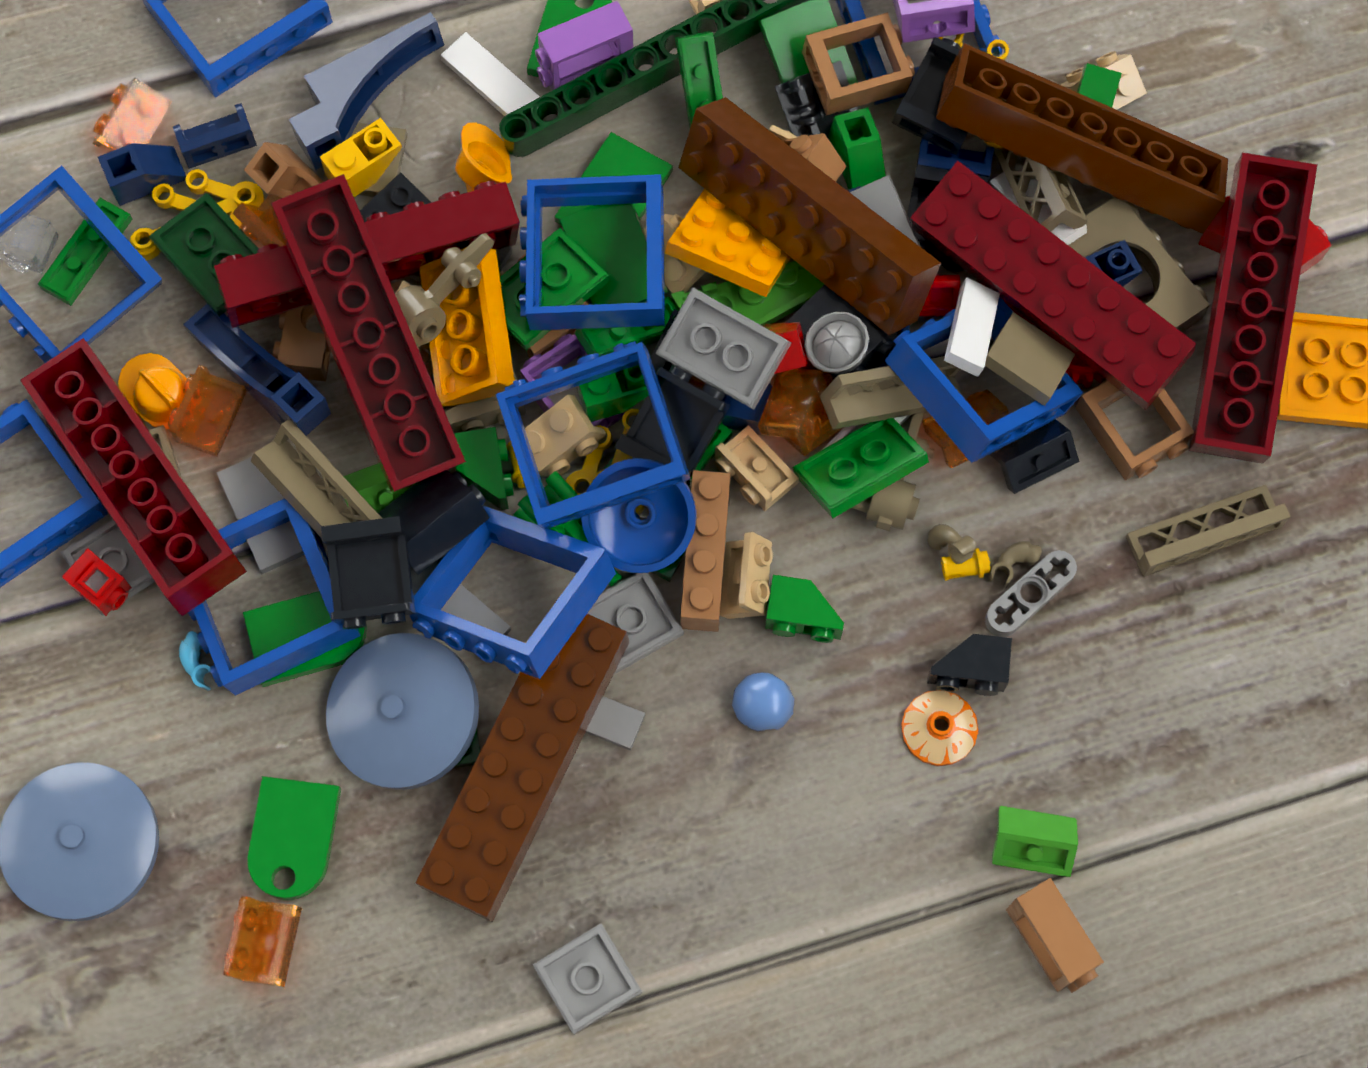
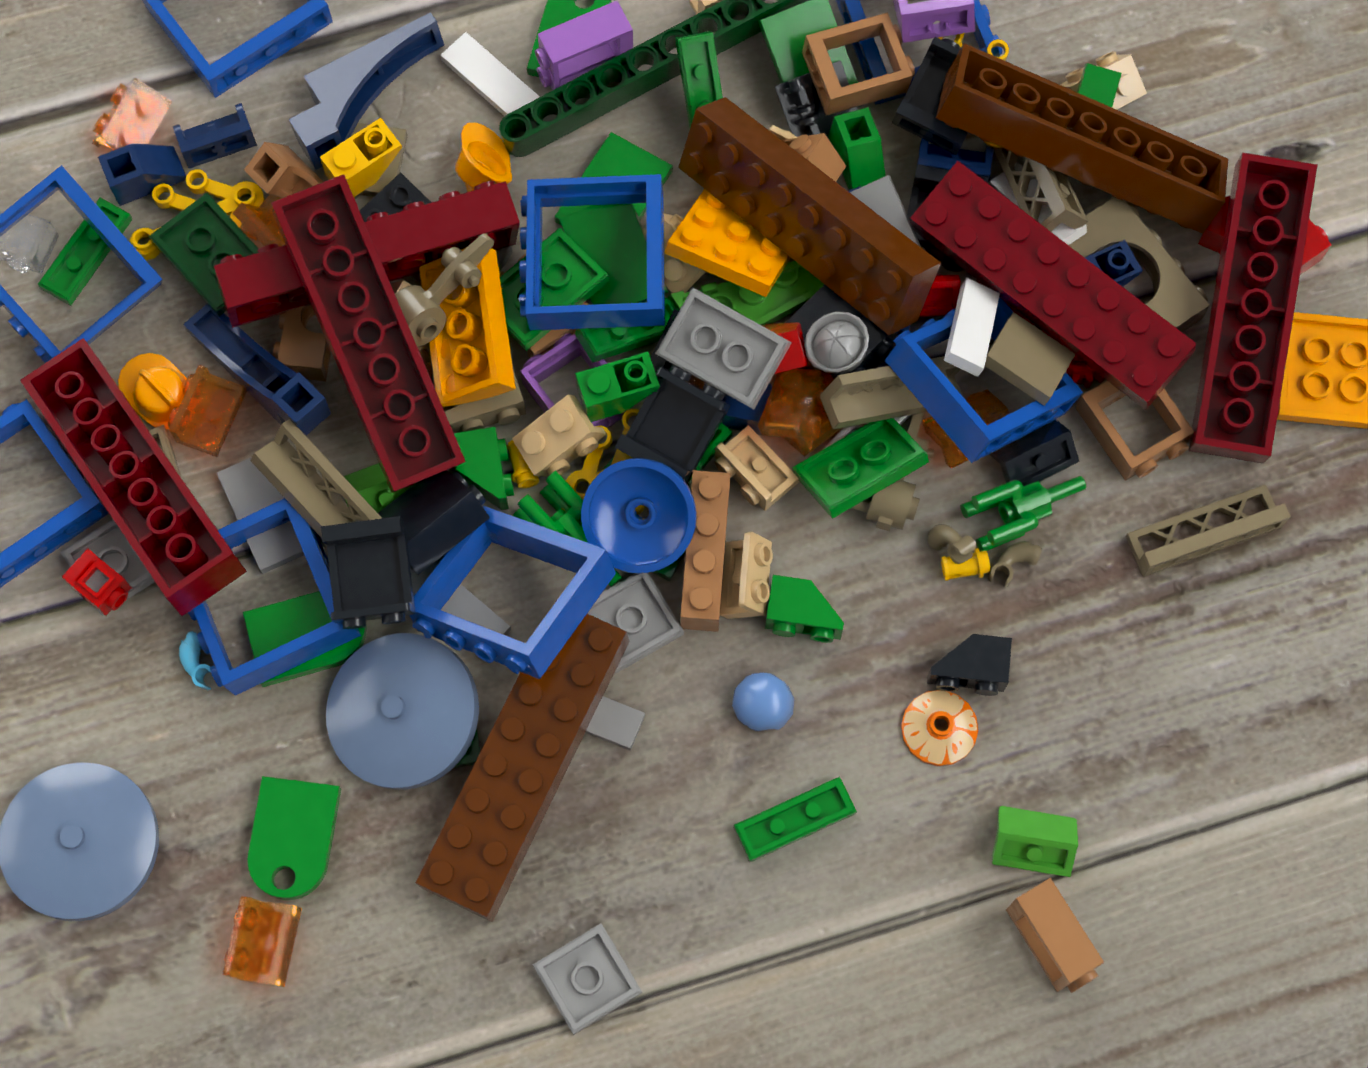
blue window [496,341,691,529] -> none
light grey beam [985,550,1077,637] -> none
none -> green tile [733,776,857,862]
none -> green plant [960,476,1086,551]

